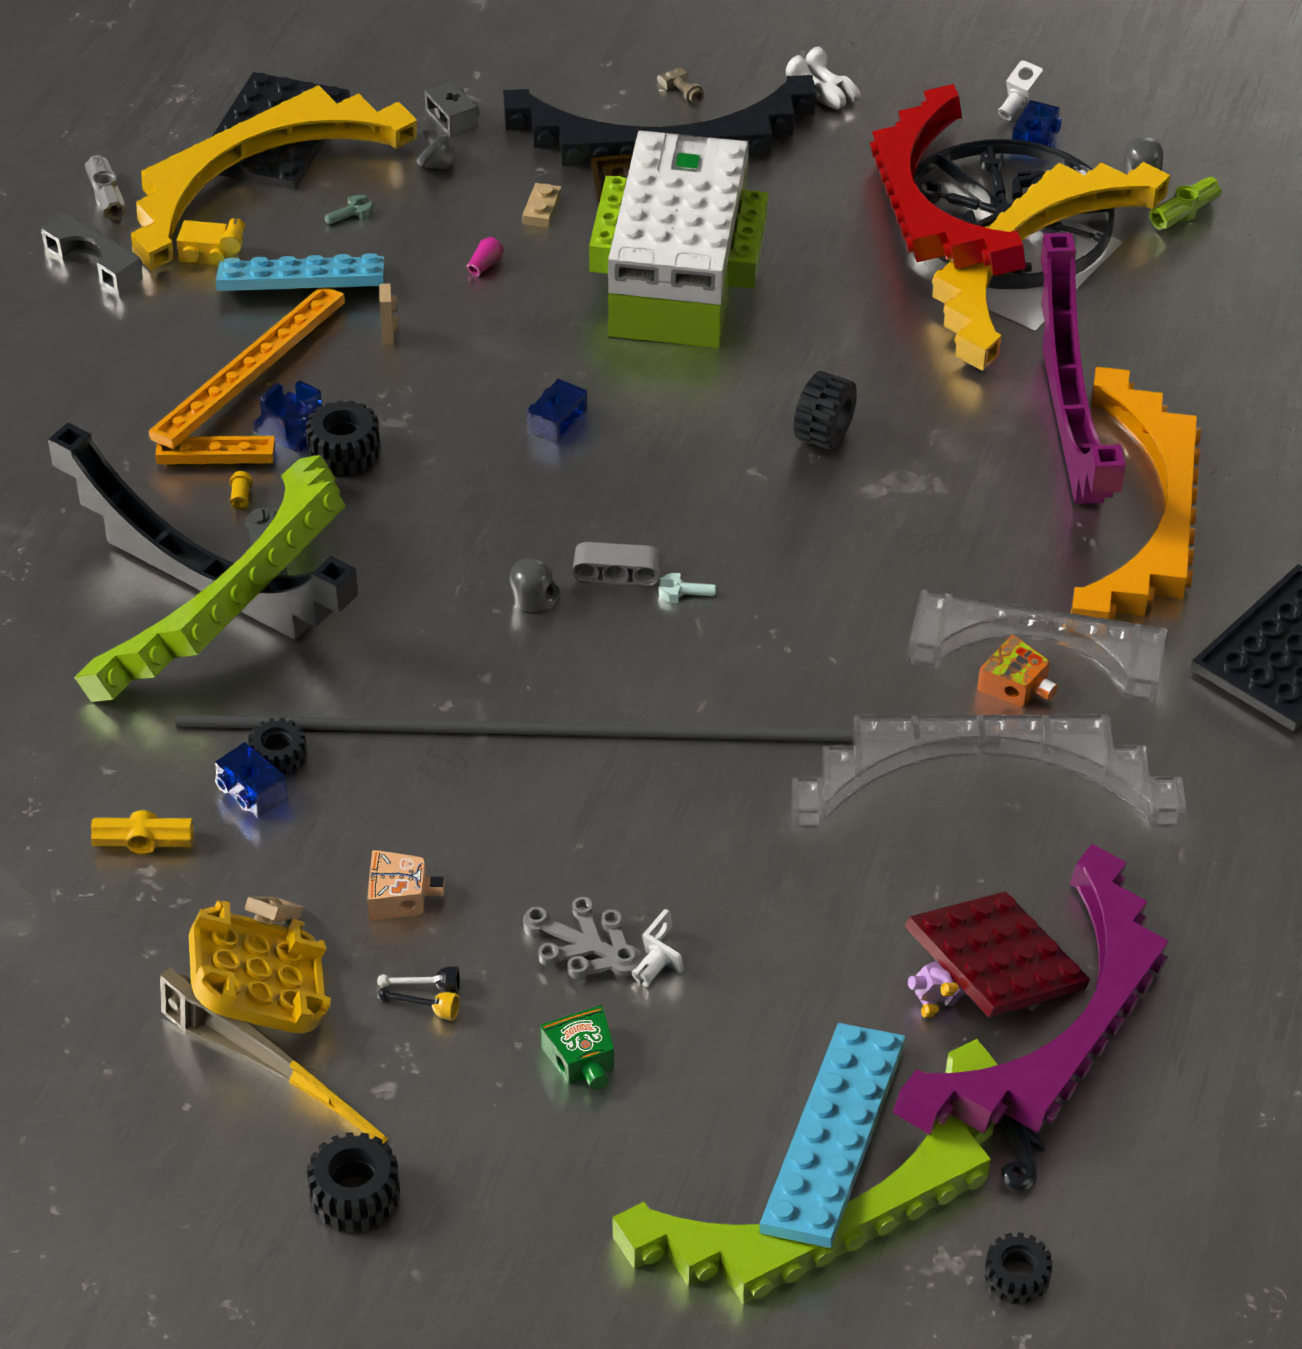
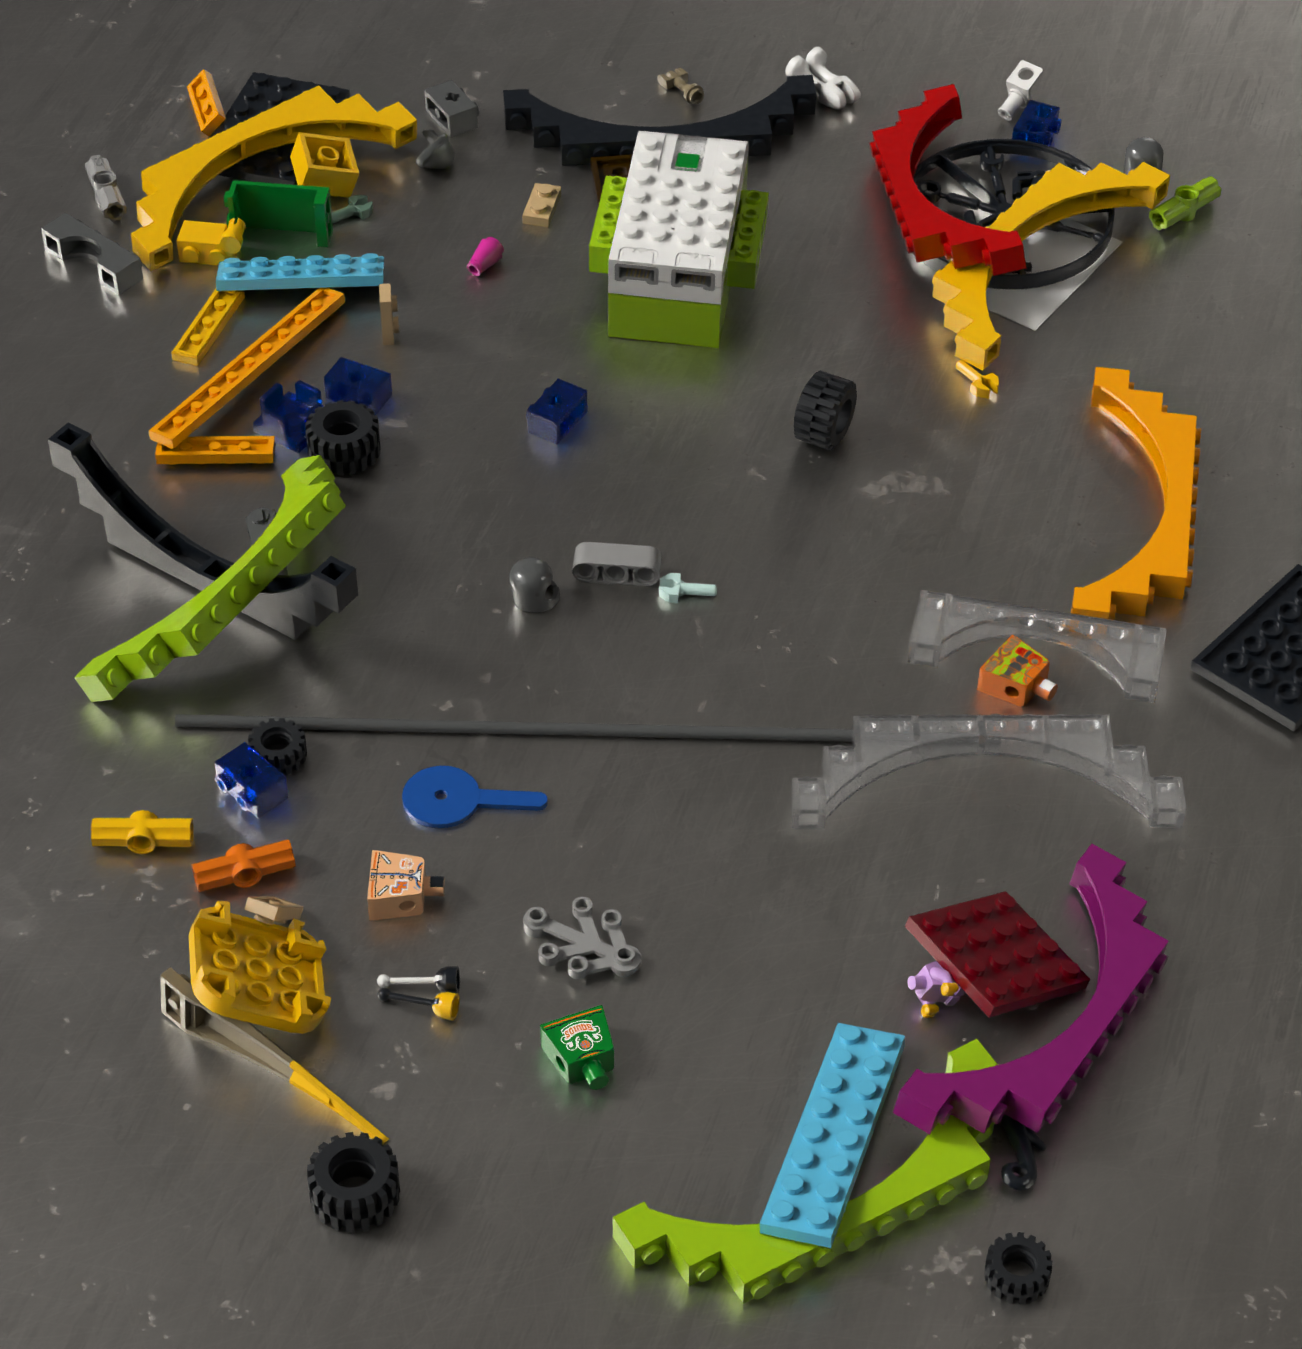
yellow pin [229,471,253,510] -> none
white bracket [632,909,684,987] -> none
magenta arch [1041,233,1126,504] -> none
none -> yellow tile [171,289,245,366]
none -> light orange plate [187,69,226,136]
none -> orange piece [191,839,296,892]
none -> green panel [224,180,333,247]
none -> yellow brick [290,132,359,198]
none -> clear blue brick [324,357,392,415]
none -> blue piece [402,766,548,828]
none -> yellow bar [956,360,999,399]

